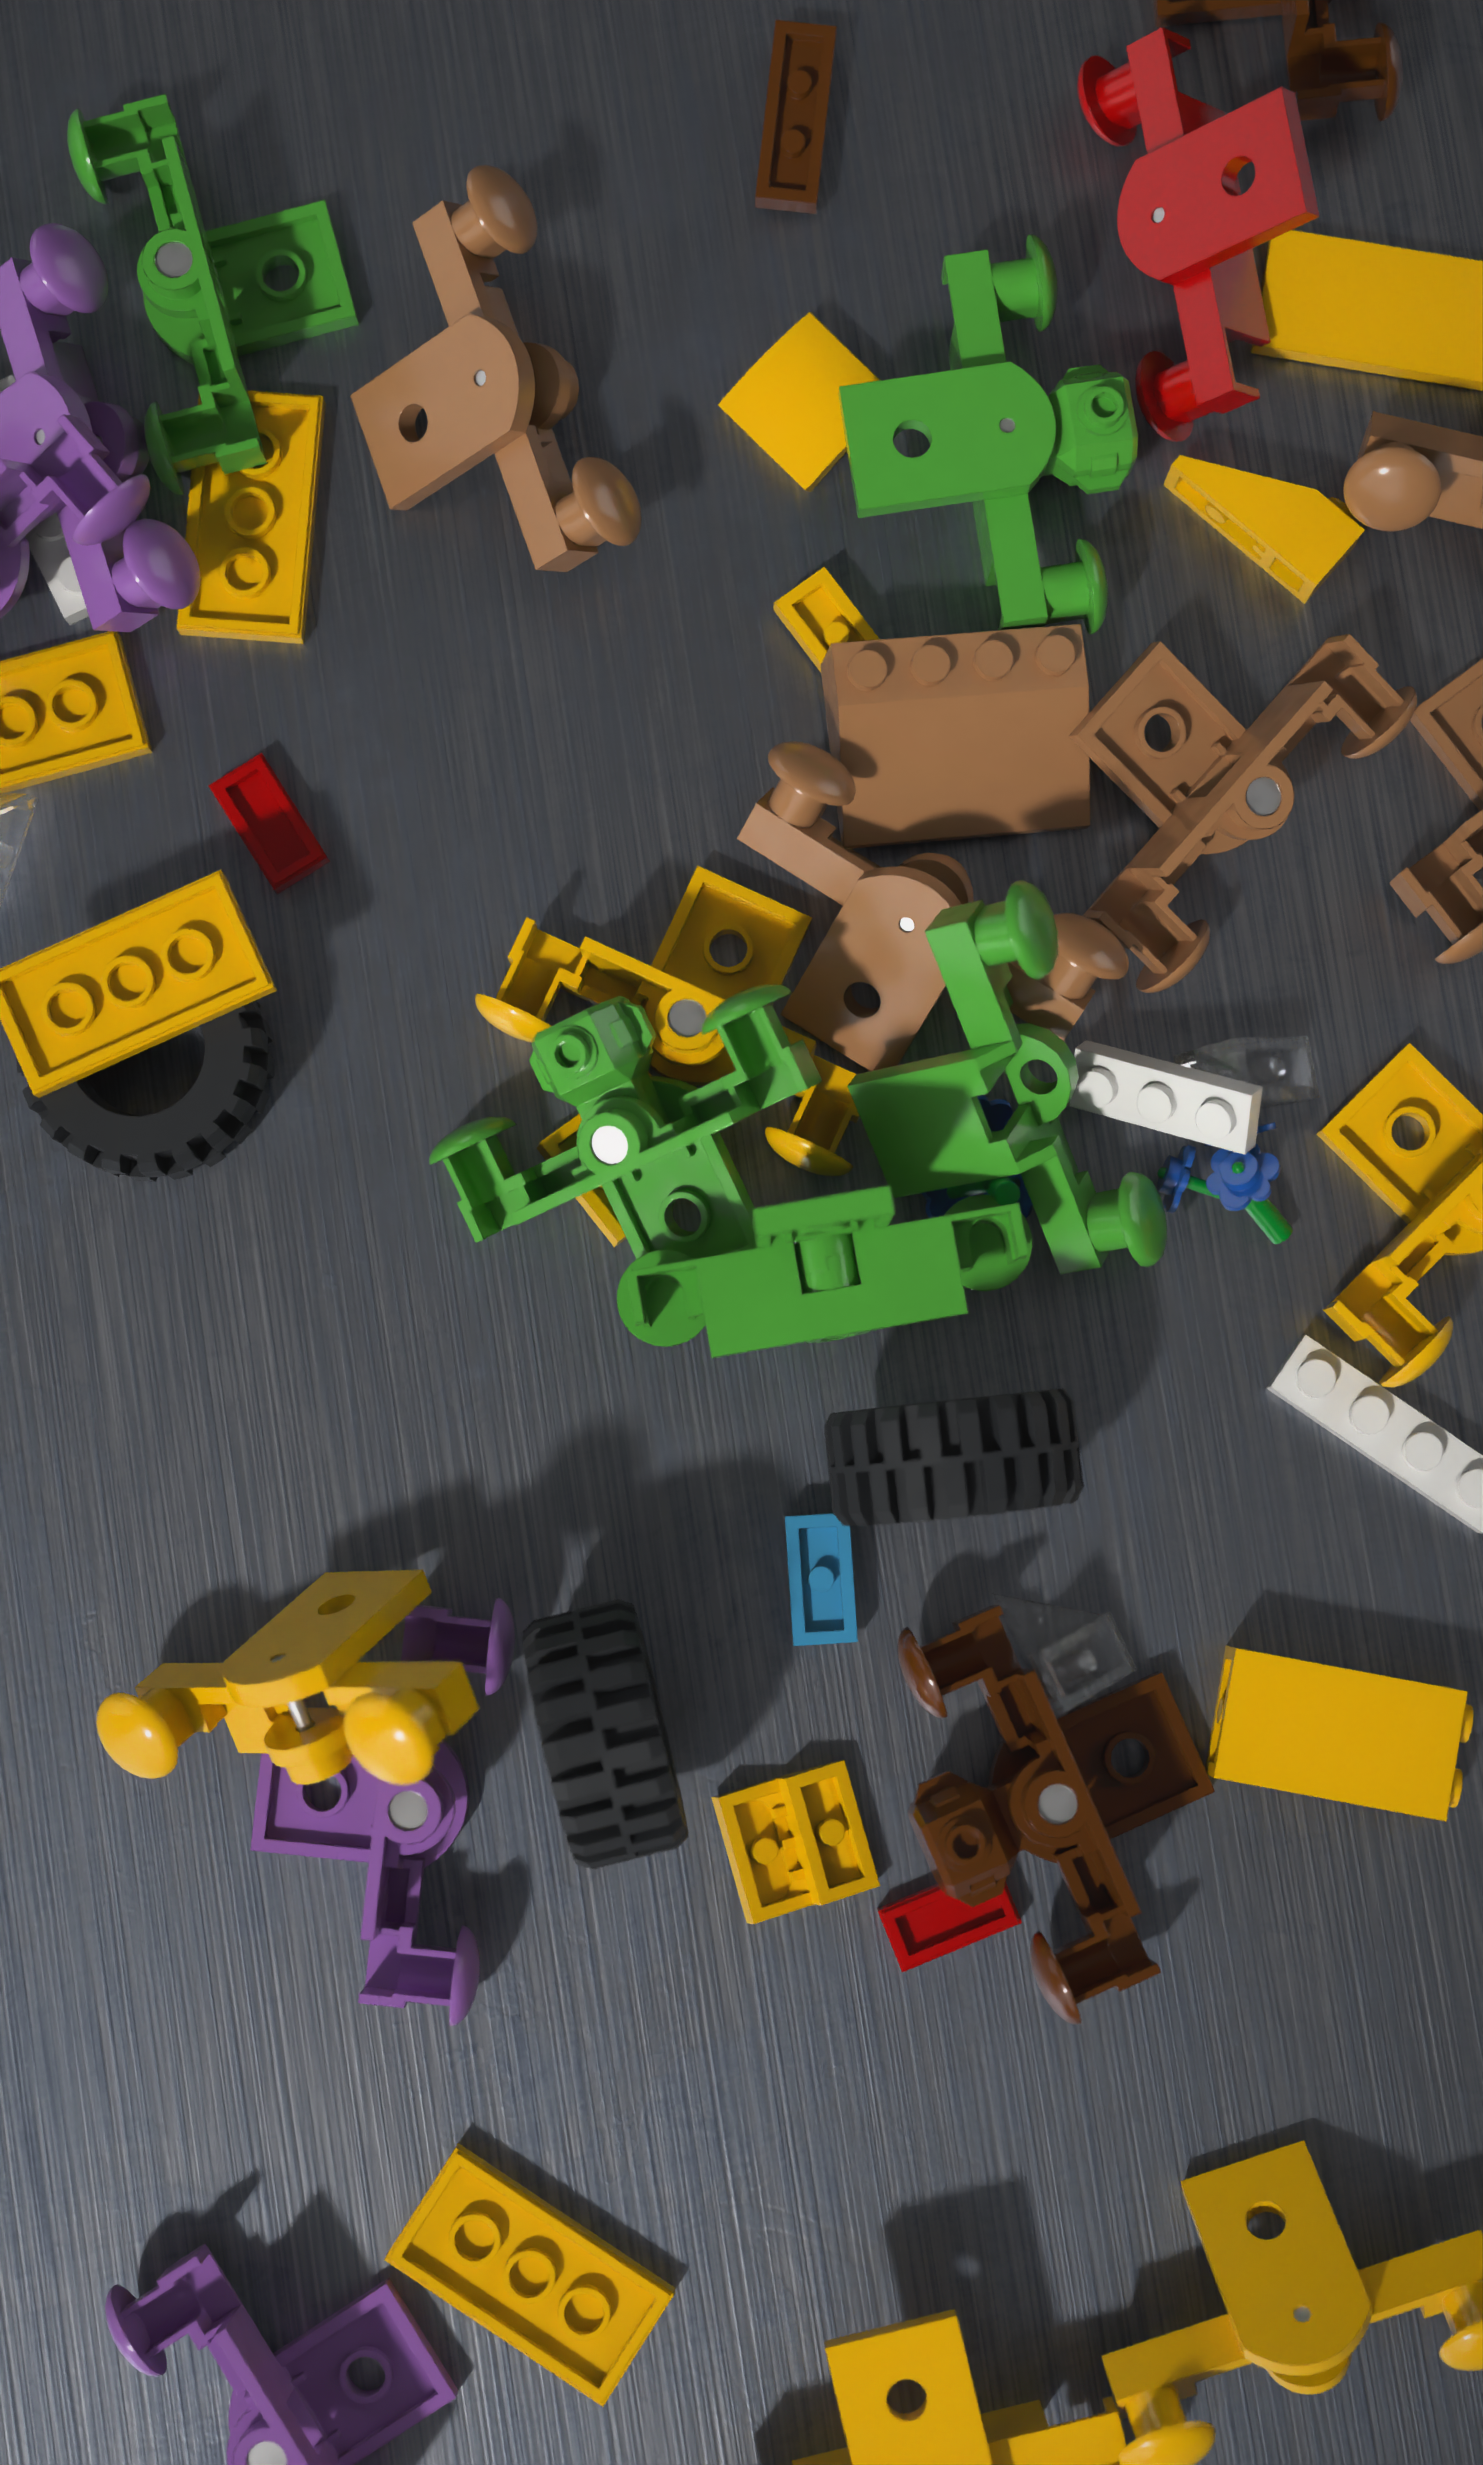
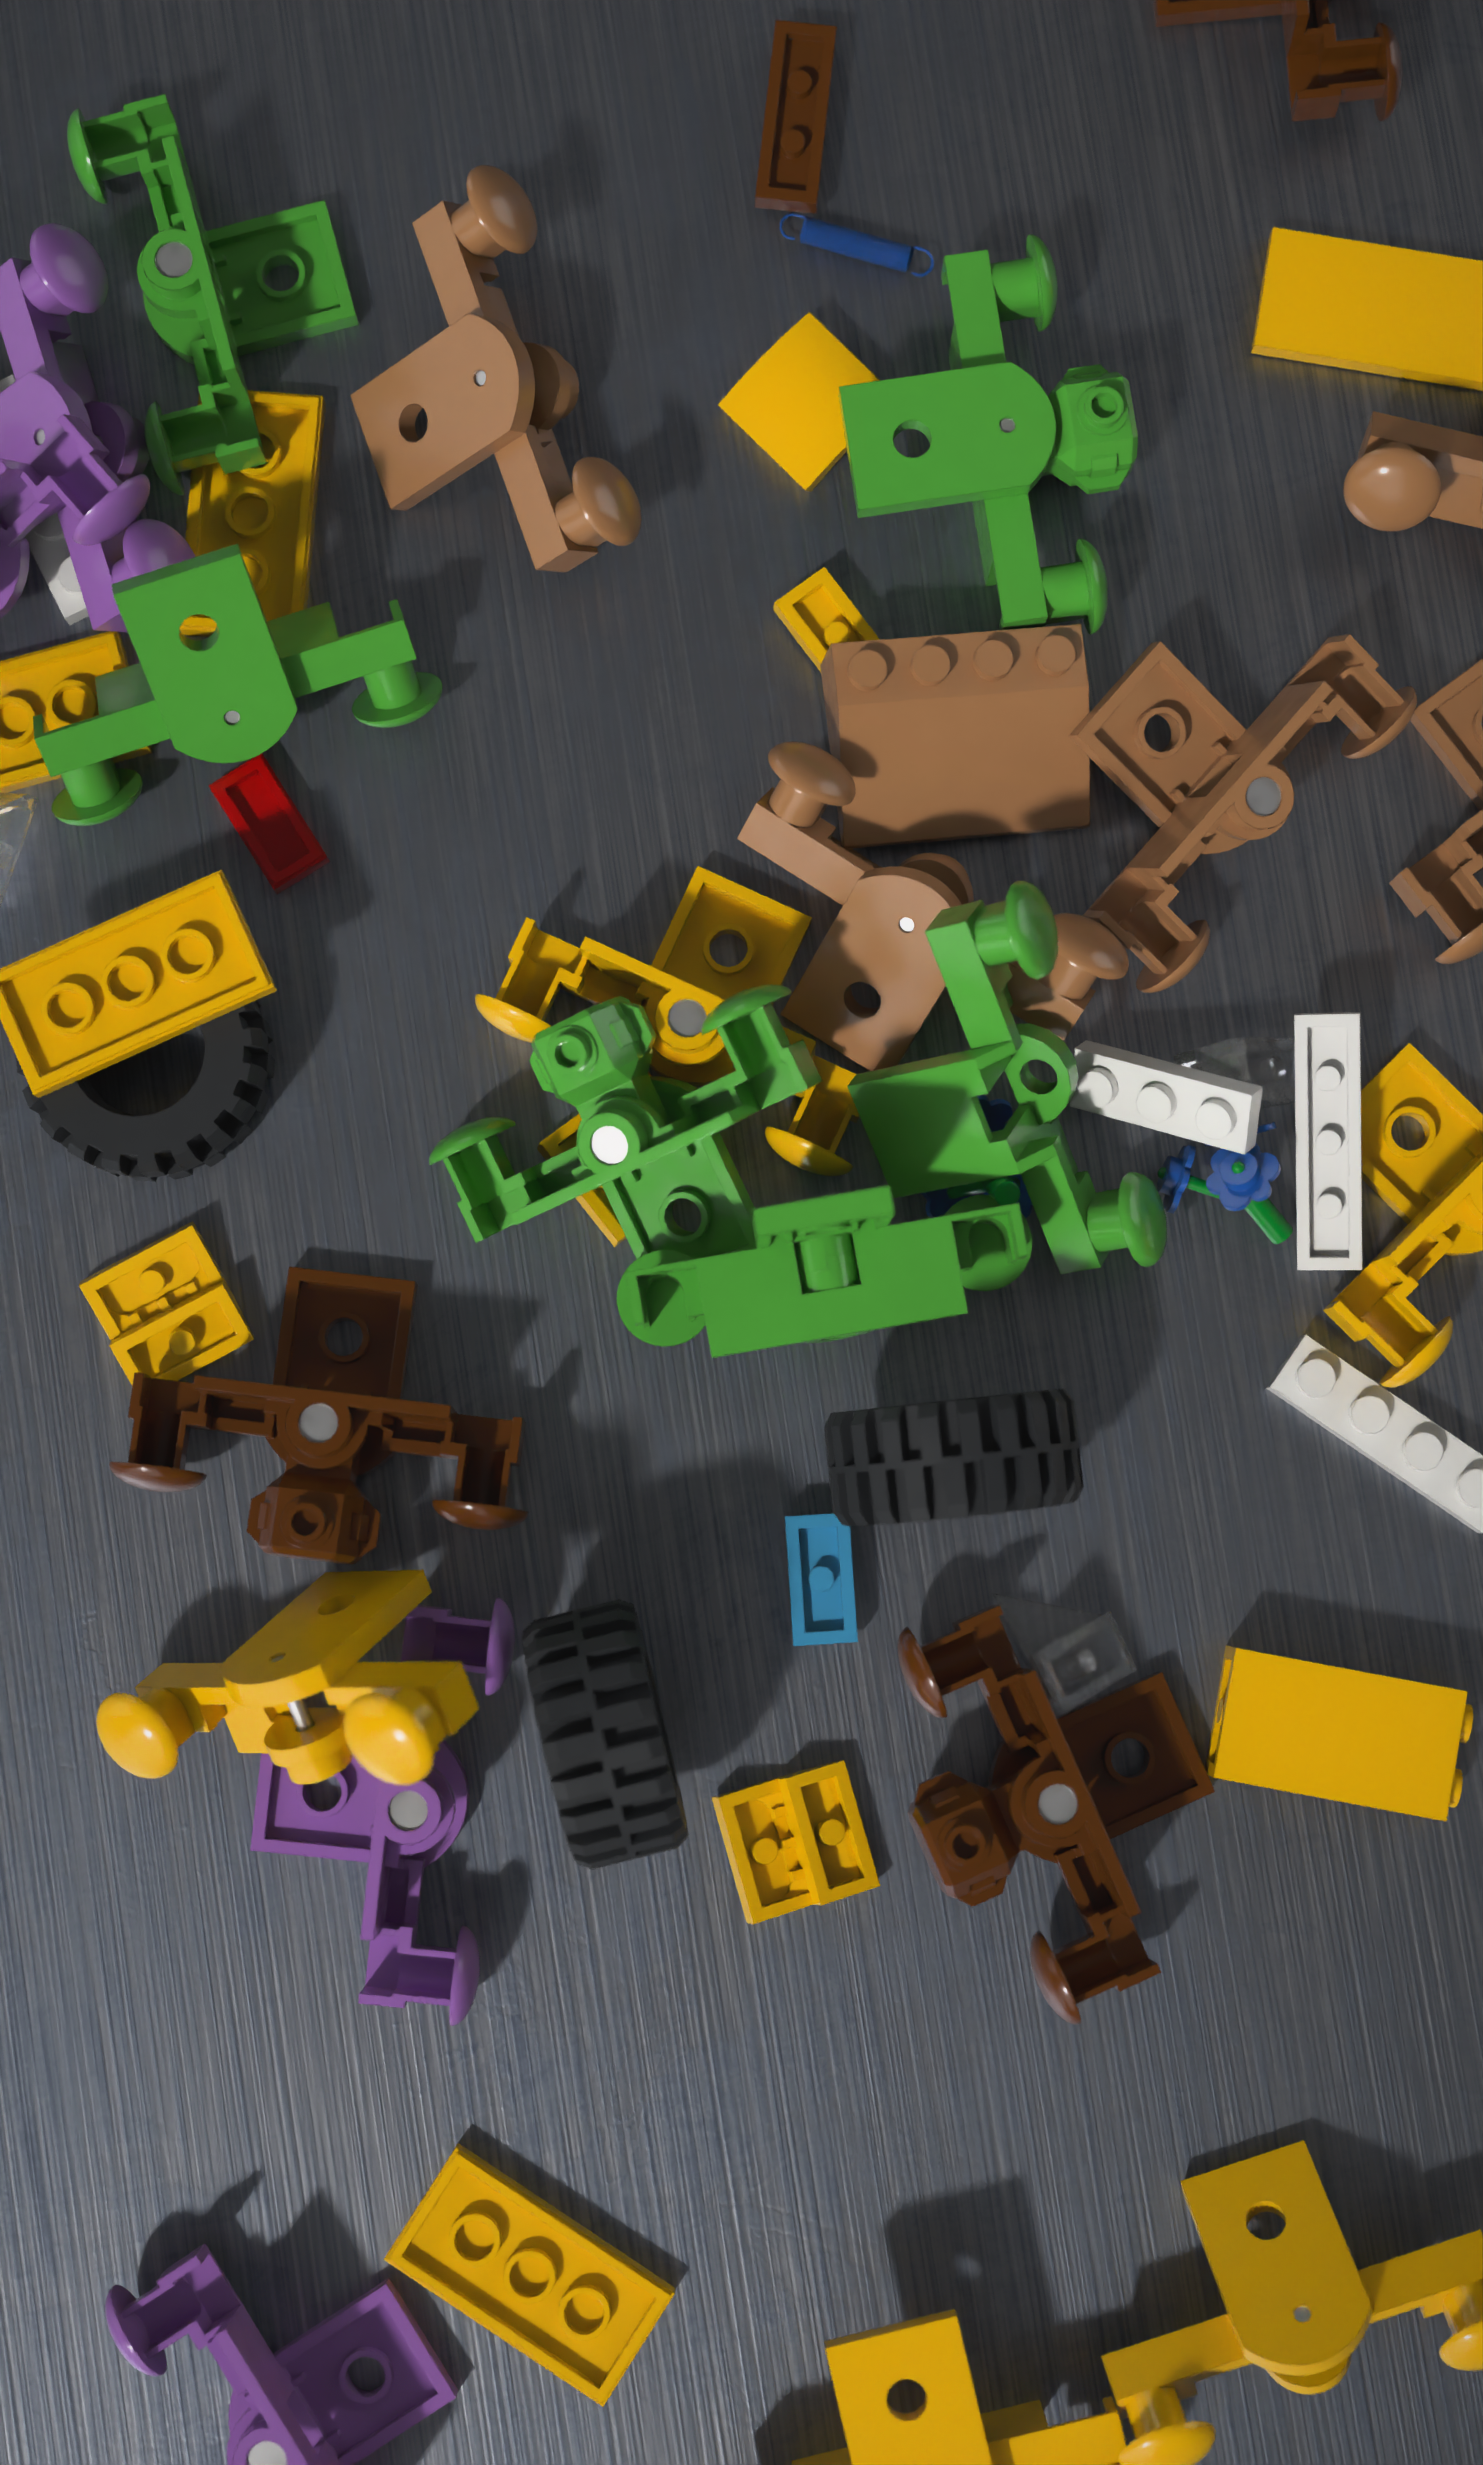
red tile [877,1882,1022,1972] -> none
red piece [1077,27,1320,442] -> none
yellow slope [1163,455,1365,604] -> none
none -> bright green piece [33,543,443,826]
none -> yellow slope [79,1221,254,1385]
none -> reddish brown piece [109,1266,529,1565]
none -> blue piece [779,213,934,277]
none -> white plate [1294,1012,1363,1270]

